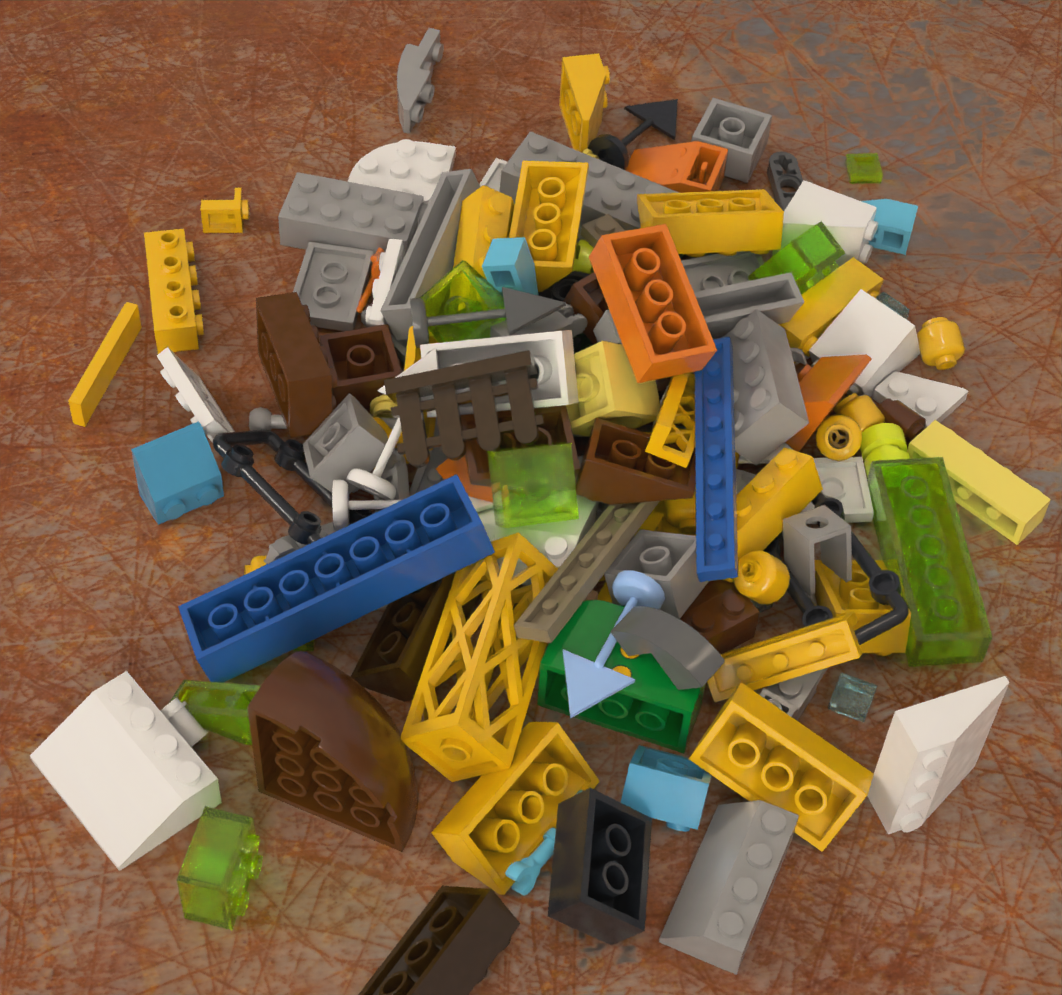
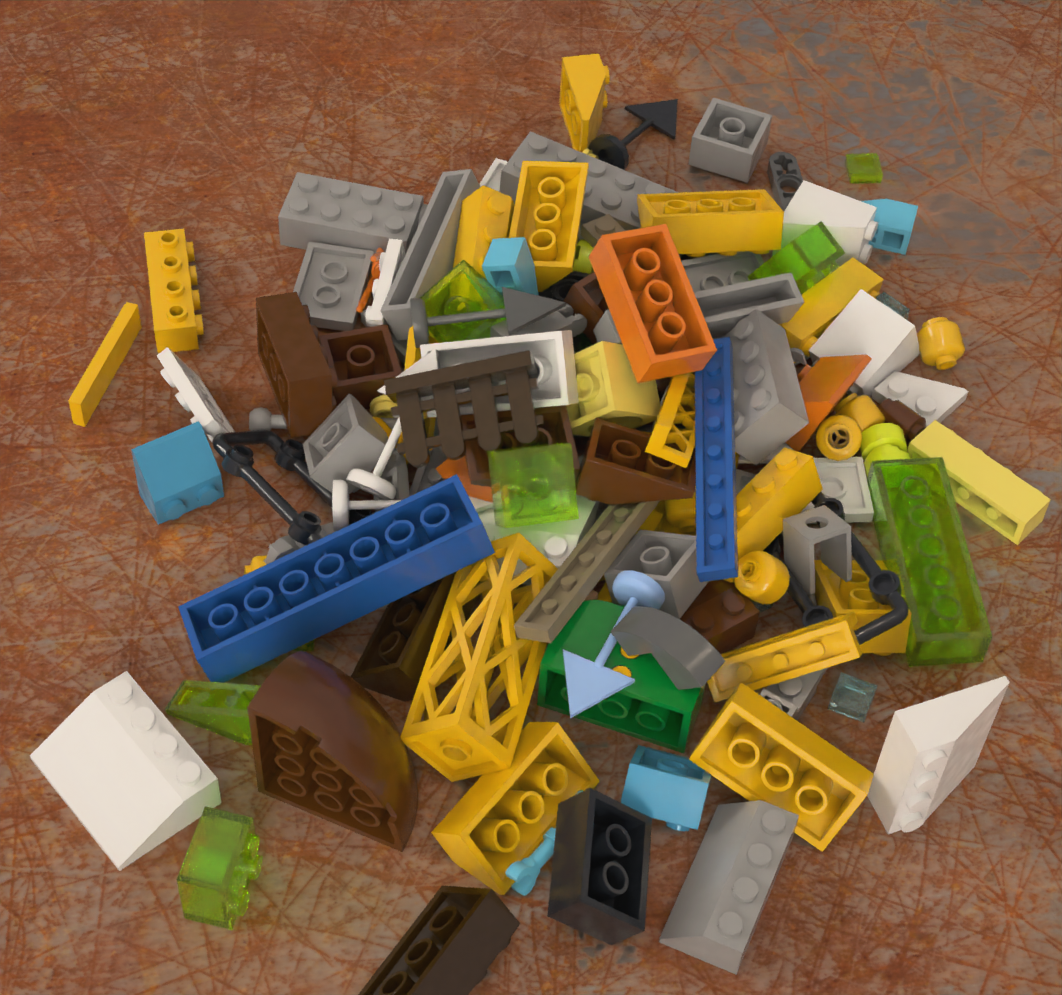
white pin [161,697,208,747] -> none
yellow bracket [201,188,249,233] -> none
white plate [348,139,456,204] -> none
light grey slope [397,28,444,134] -> none
orange slope [625,141,728,193] -> none

